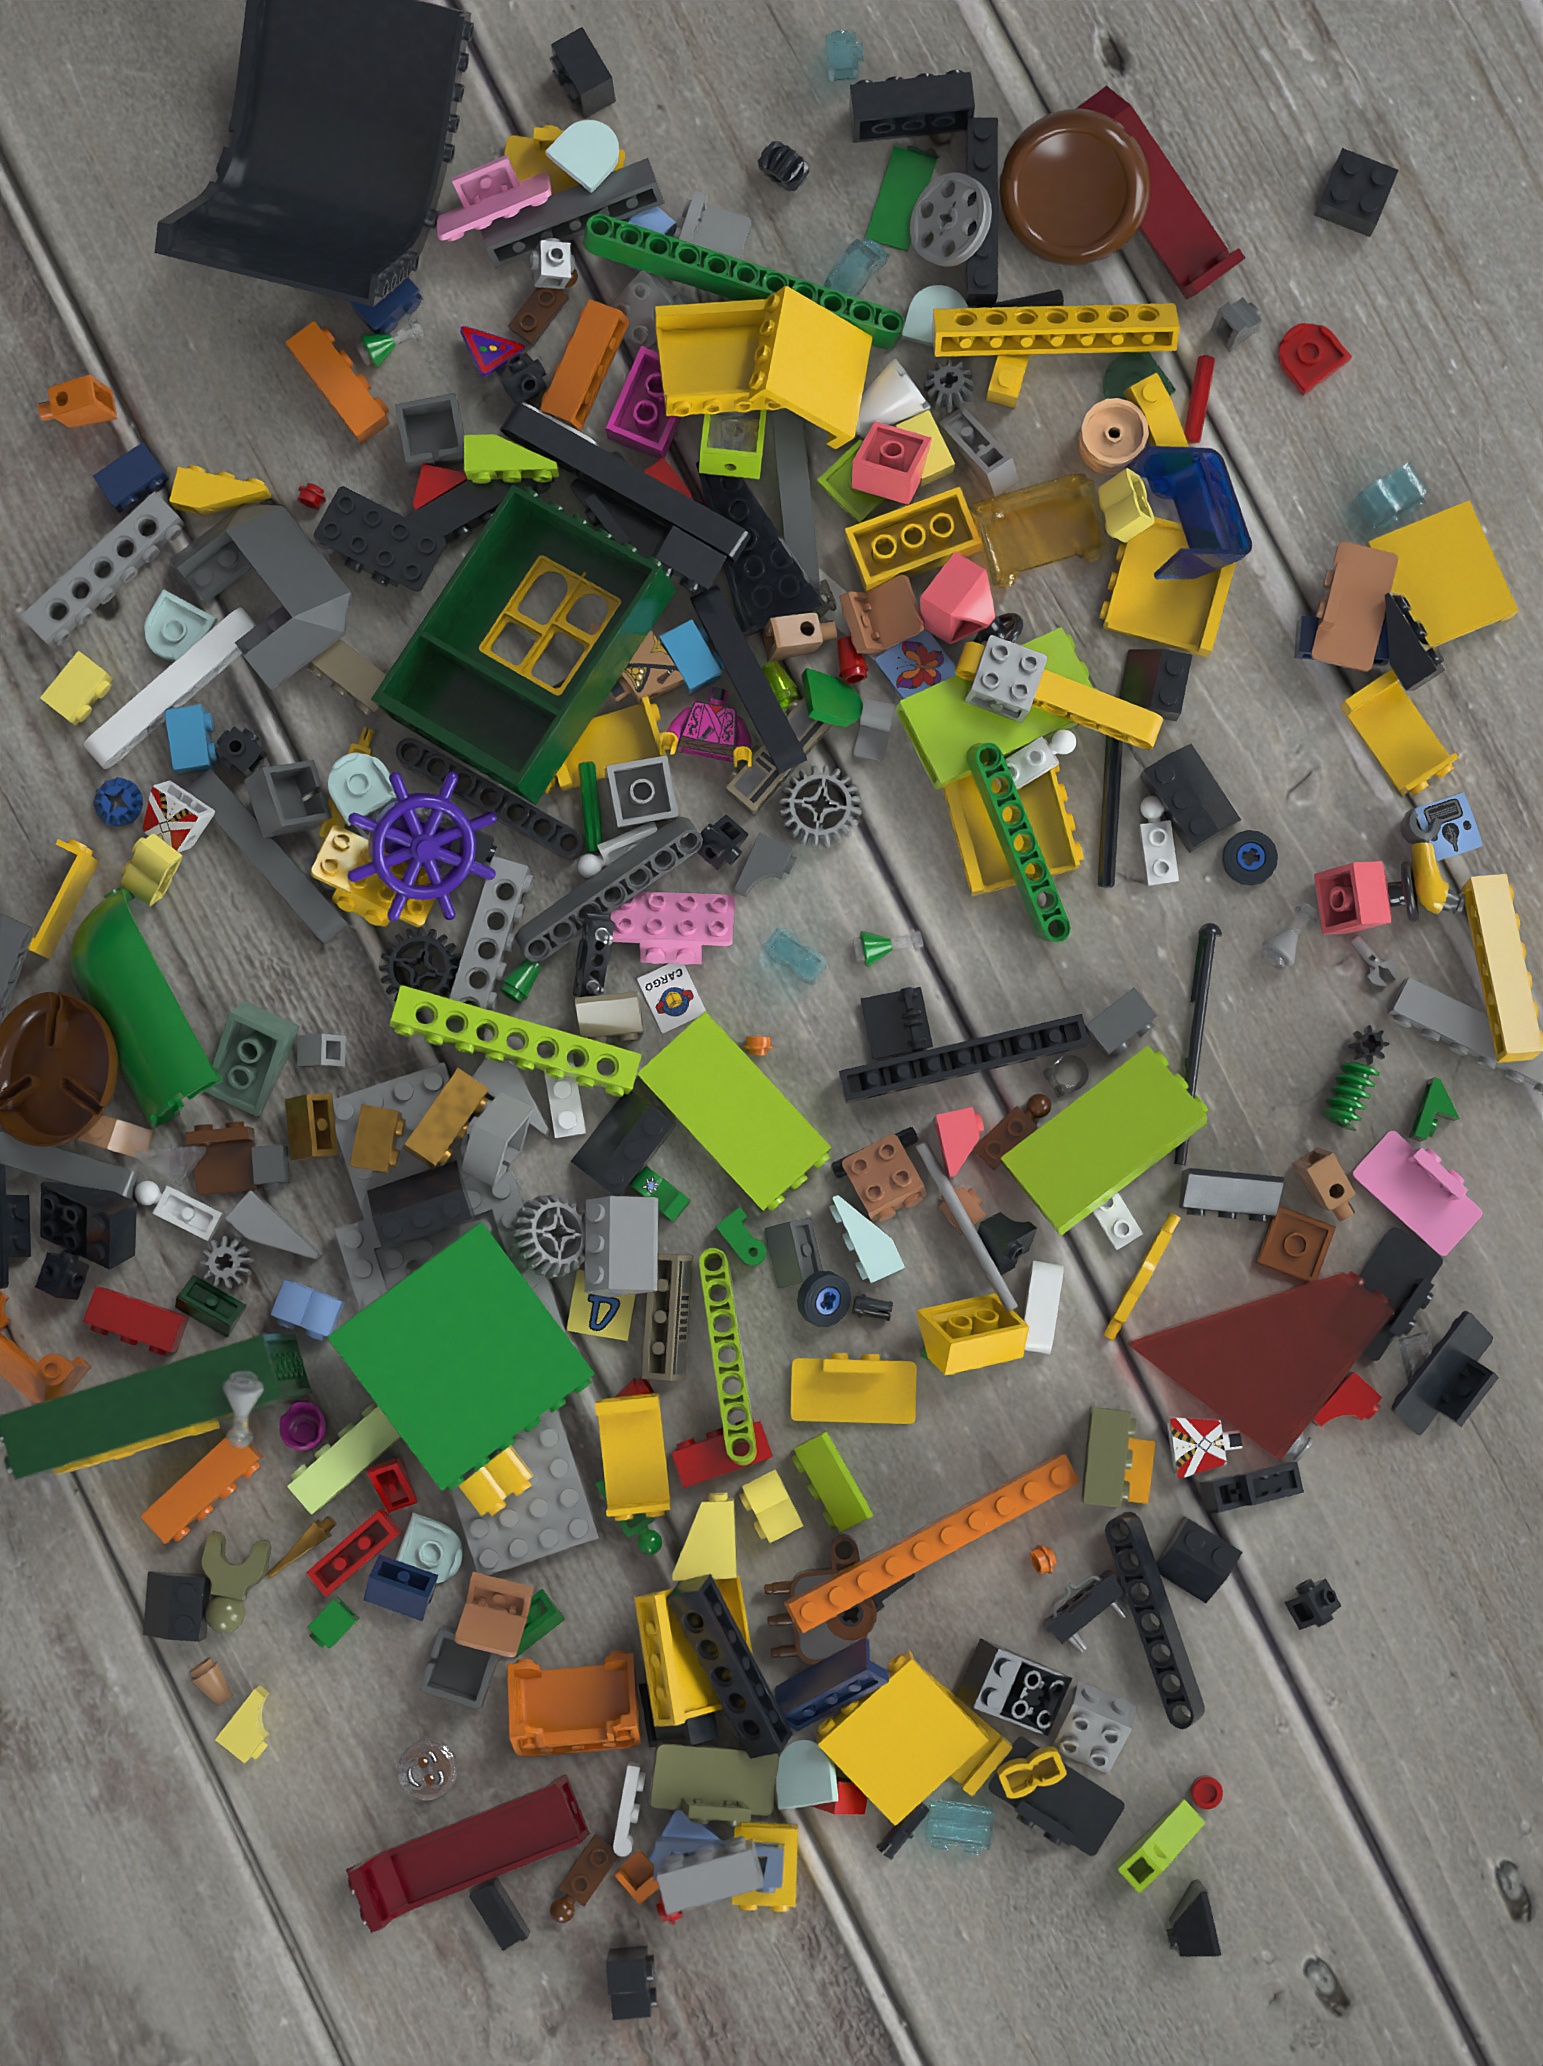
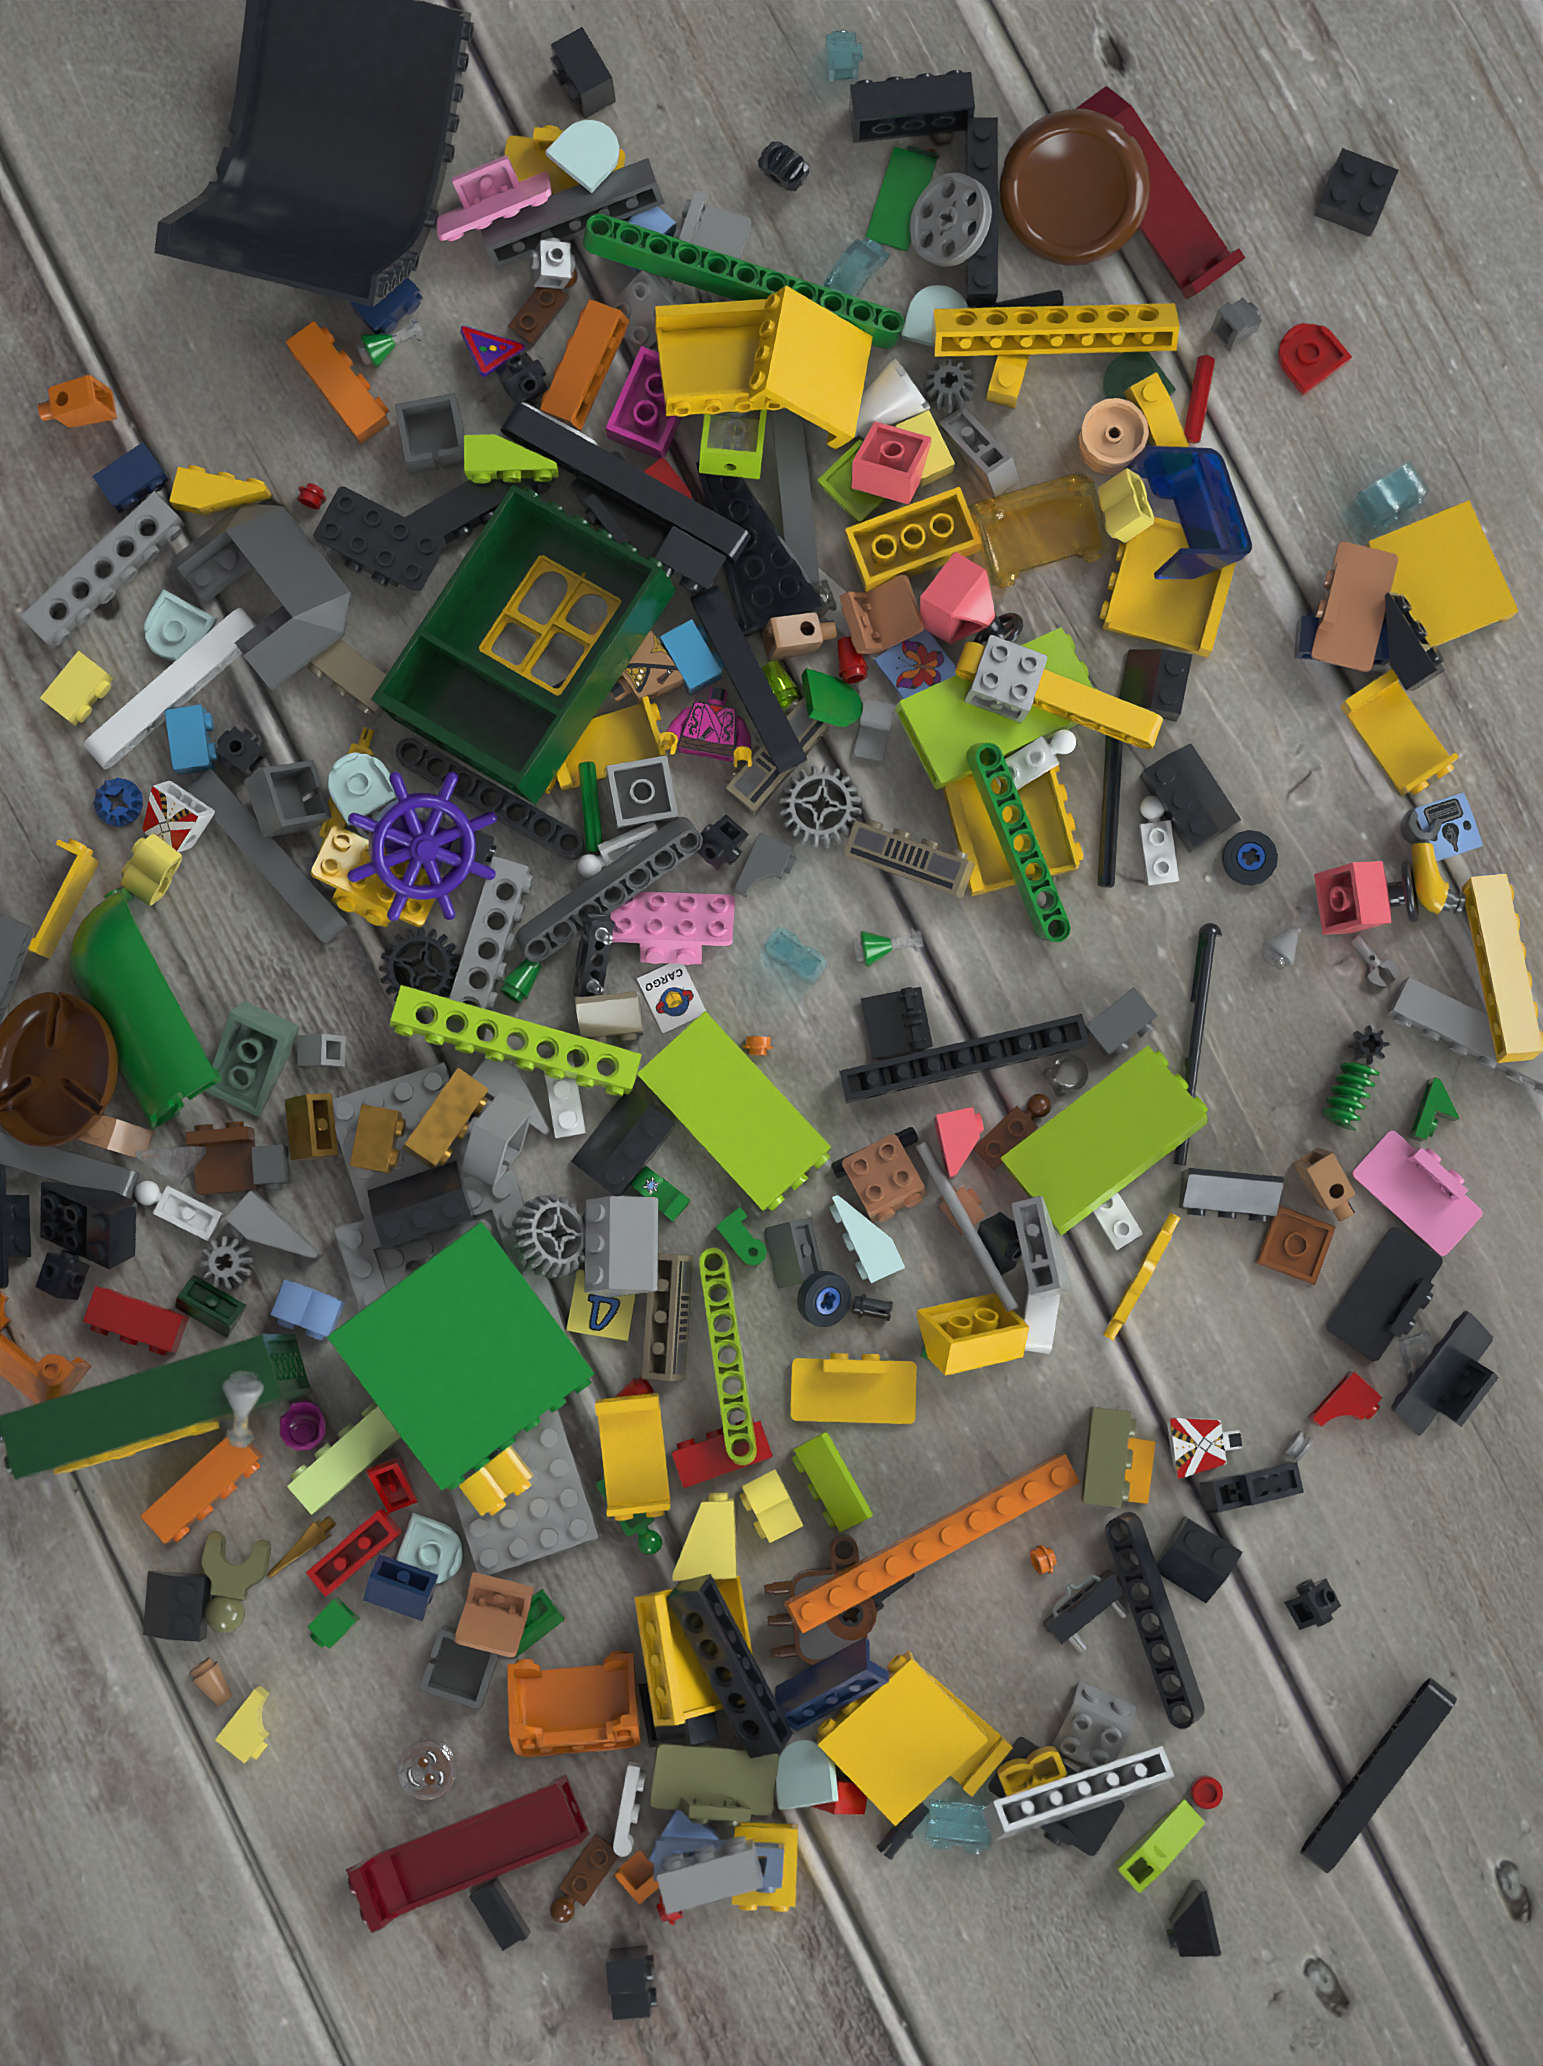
red slope [413,464,468,511] -> none
black slope [955,1638,1072,1737] -> none
clear red slope [1127,1271,1395,1461] -> none
none -> brick [843,818,975,898]
none -> light grey brick [982,1746,1174,1842]
none -> light grey slope [1011,1196,1071,1298]
none -> black beam [1300,1678,1457,1873]

